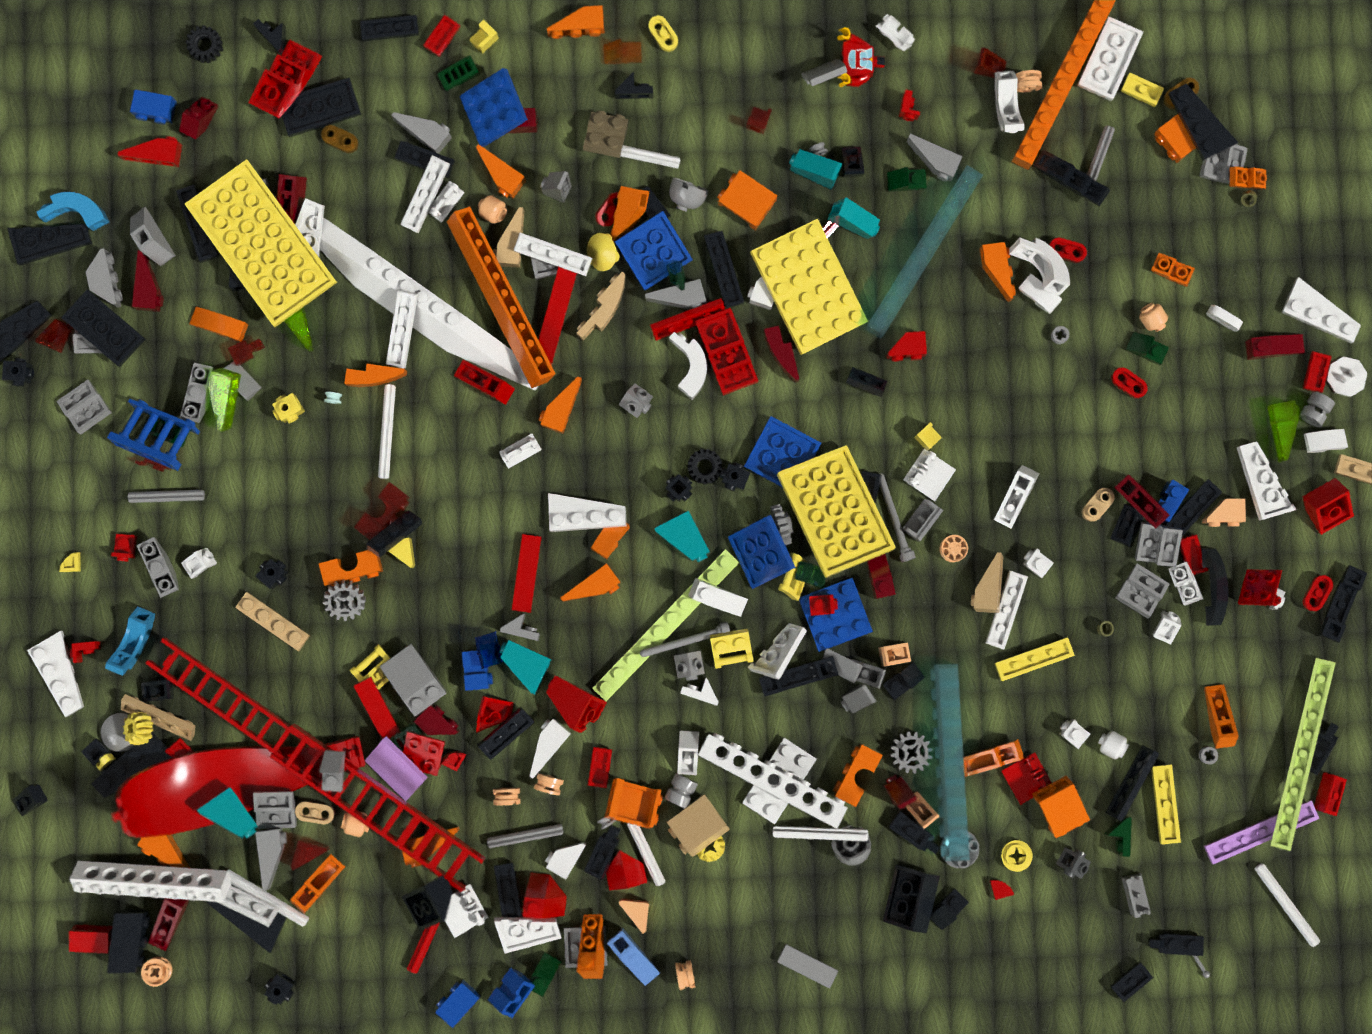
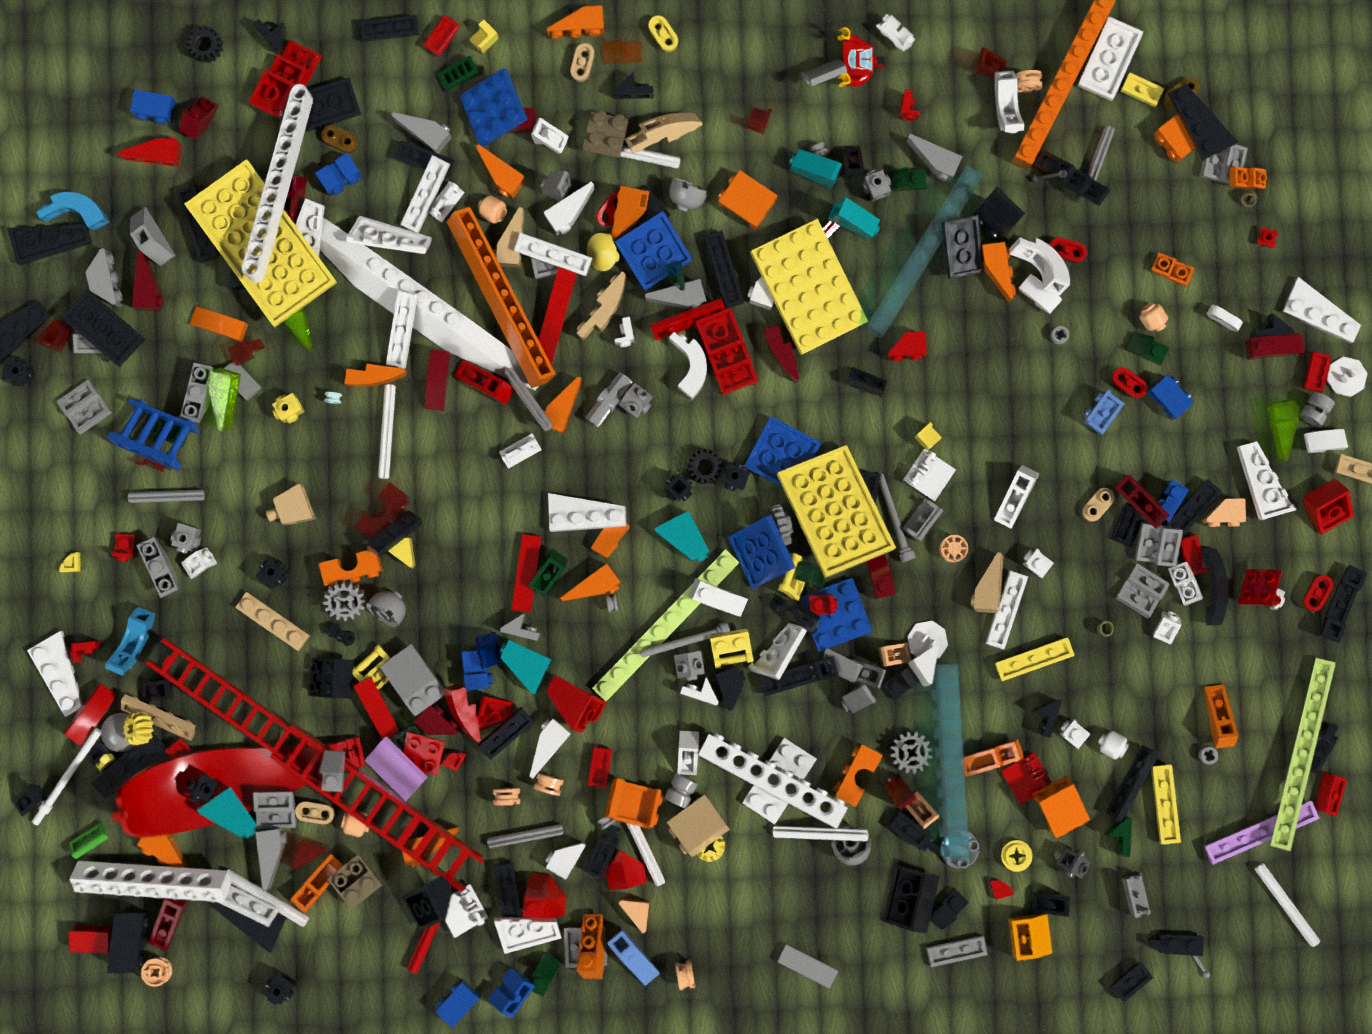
none -> white bar [32,728,102,825]
none -> red slope [64,683,116,746]
none -> bright green plate [69,822,109,859]
none -> light grey brick [170,523,201,554]
none -> black brick [183,772,218,804]
none -> white beam [242,84,313,283]
none -> tan torso [266,484,316,525]
none -> black slope [309,658,353,699]
none -> blue brick [315,153,362,196]
none -> dark tan slope [327,854,385,910]
none -> black piece [328,623,356,646]
none -> white wing [346,216,432,254]
none -> light grey cylinder [366,591,406,627]
none -> dark red slope [425,349,451,411]
none -> slope [444,684,481,742]
none -> light grey axle [504,368,553,431]
none -> dark green slope [528,549,568,596]
none -> white slope [531,118,569,153]
none -> white slope [544,181,594,235]
none -> tan plate [570,43,595,82]
none -> light grey piece [585,372,633,428]
none -> light grey bush [606,594,618,612]
none -> white bracket [614,317,635,347]
none -> tan slope [624,113,702,154]
none -> black slope [715,666,746,711]
none -> black hinge [769,595,821,634]
none -> light grey brick [862,170,891,202]
none -> white piece [907,621,948,659]
none -> white slope [908,646,938,687]
none -> light grey tile [926,935,988,967]
none -> black tile [942,215,984,279]
none -> black slope [973,187,1025,241]
none -> light orange slope [1008,914,1052,961]
none -> dark grey hinge [1031,170,1067,182]
none -> black slope [1031,699,1062,738]
none -> black slope [1032,892,1070,917]
none -> medium blue bracket [1083,389,1125,435]
none -> blue brick [1147,375,1194,421]
none -> black slope [1250,313,1294,338]
none -> red plate [1257,227,1278,248]

